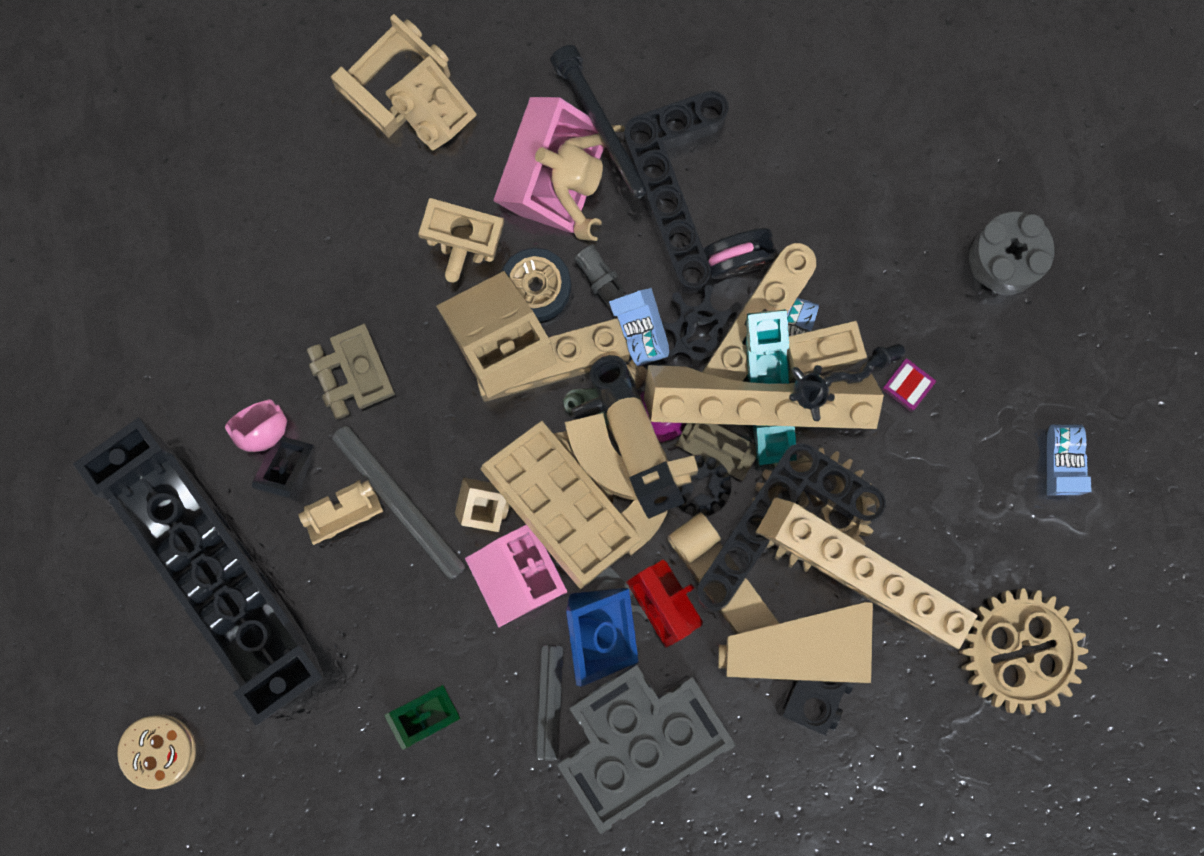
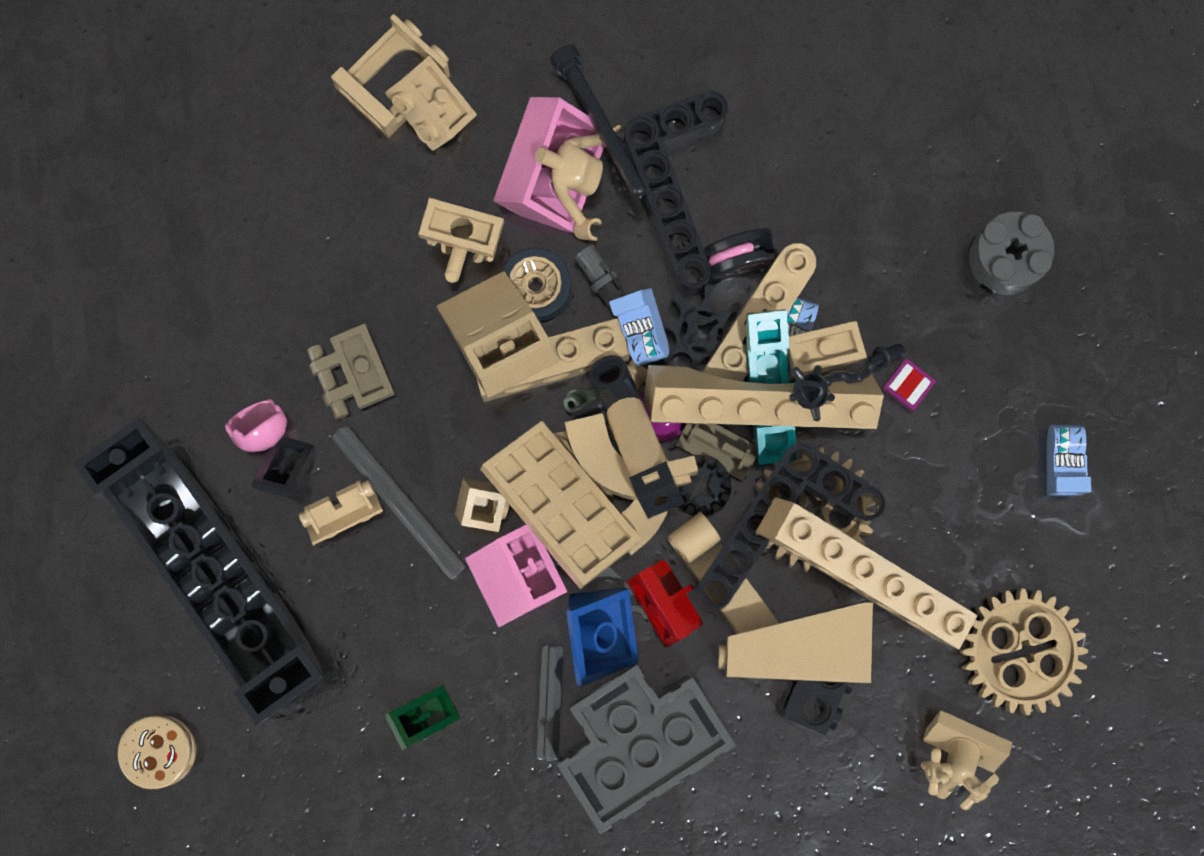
none -> tan piece [921,710,1013,810]

